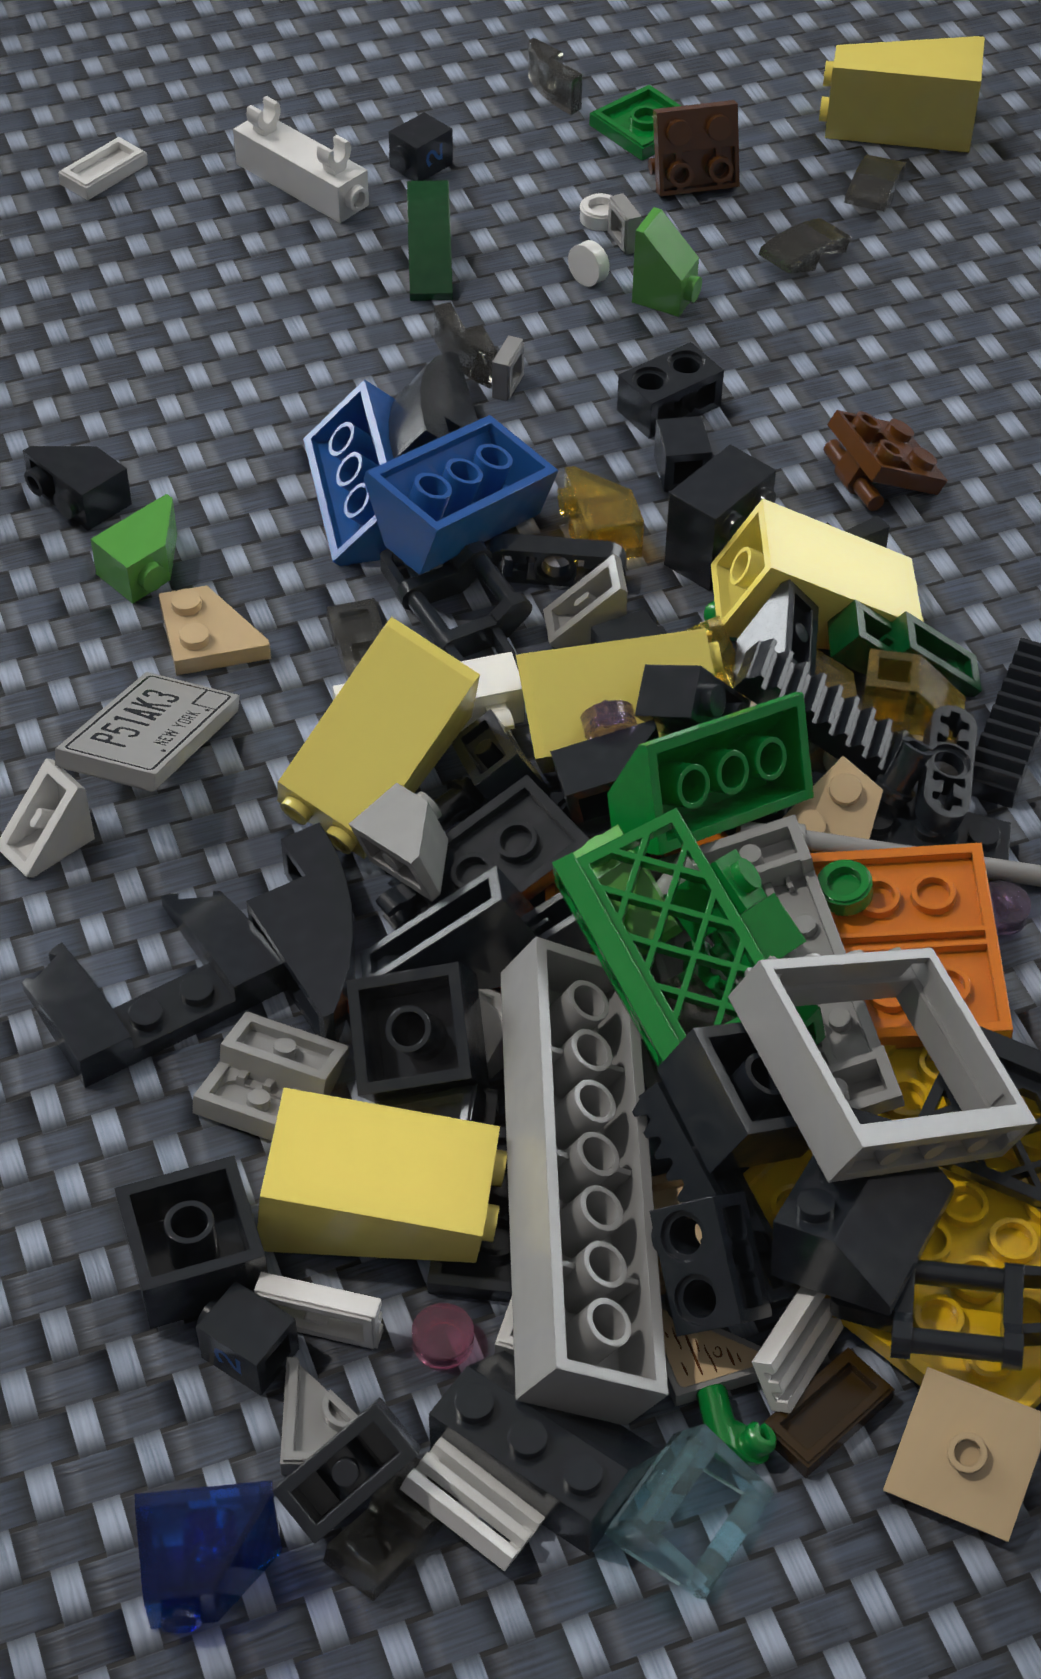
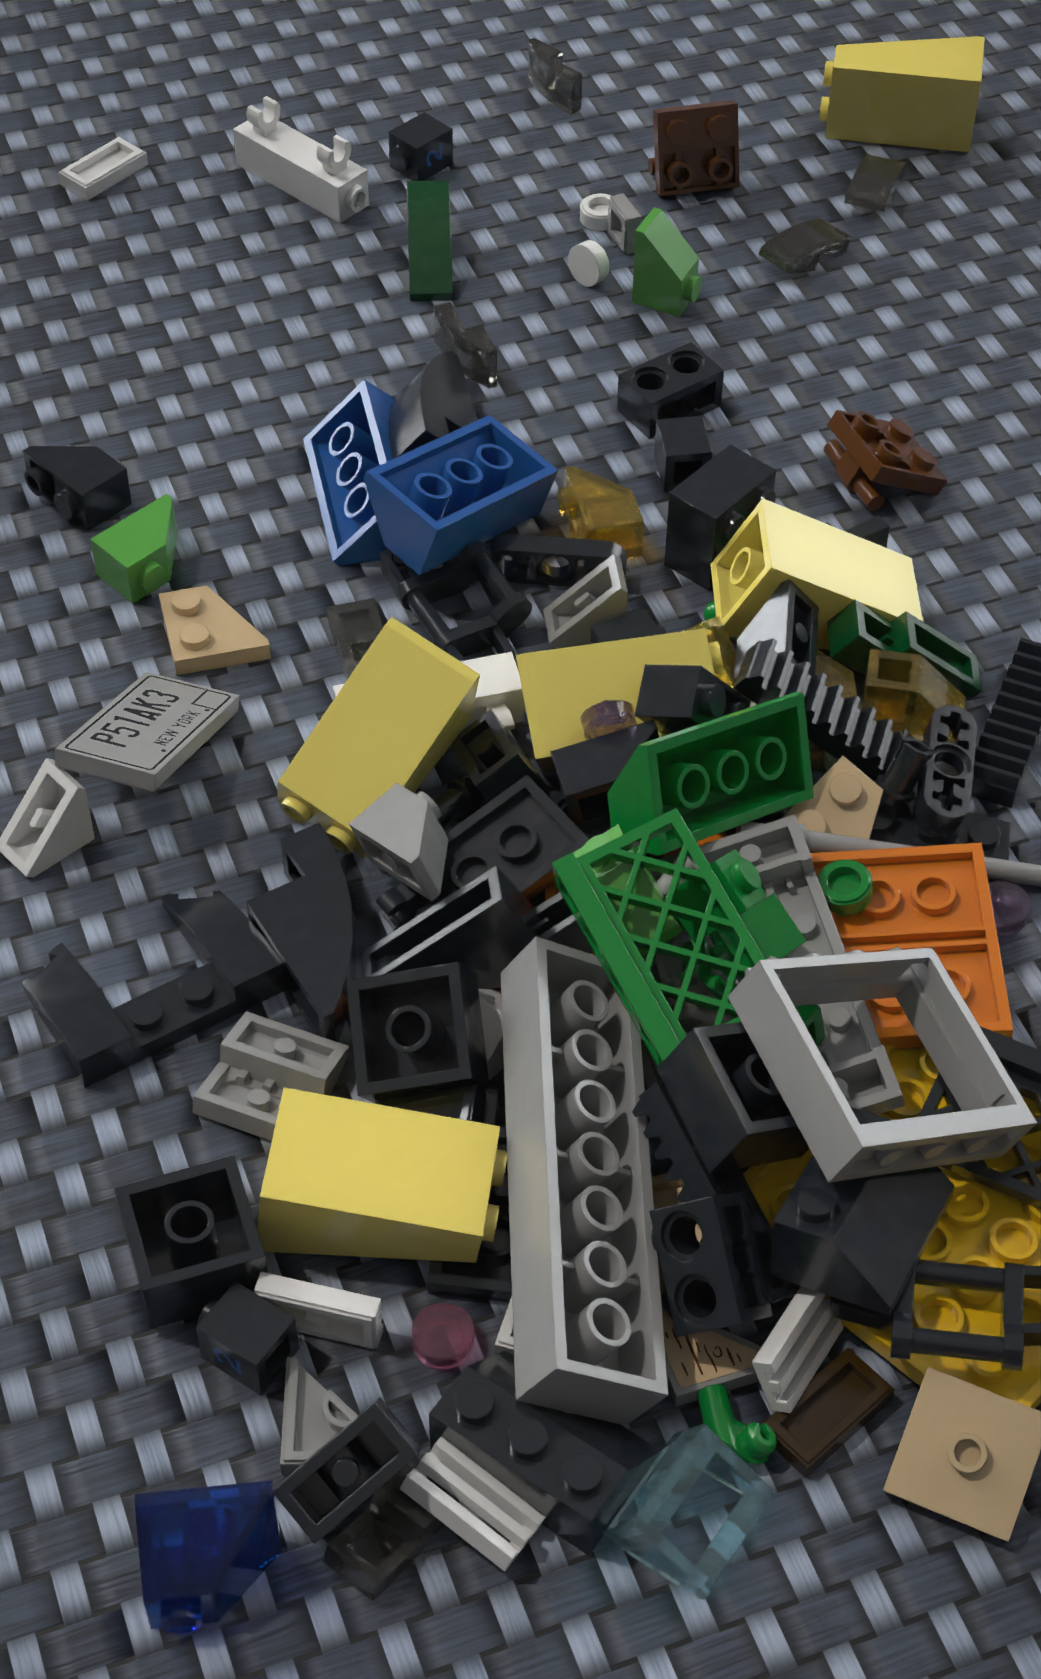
light grey tile [492,335,524,401] -> none
green tile [589,85,681,161] -> none

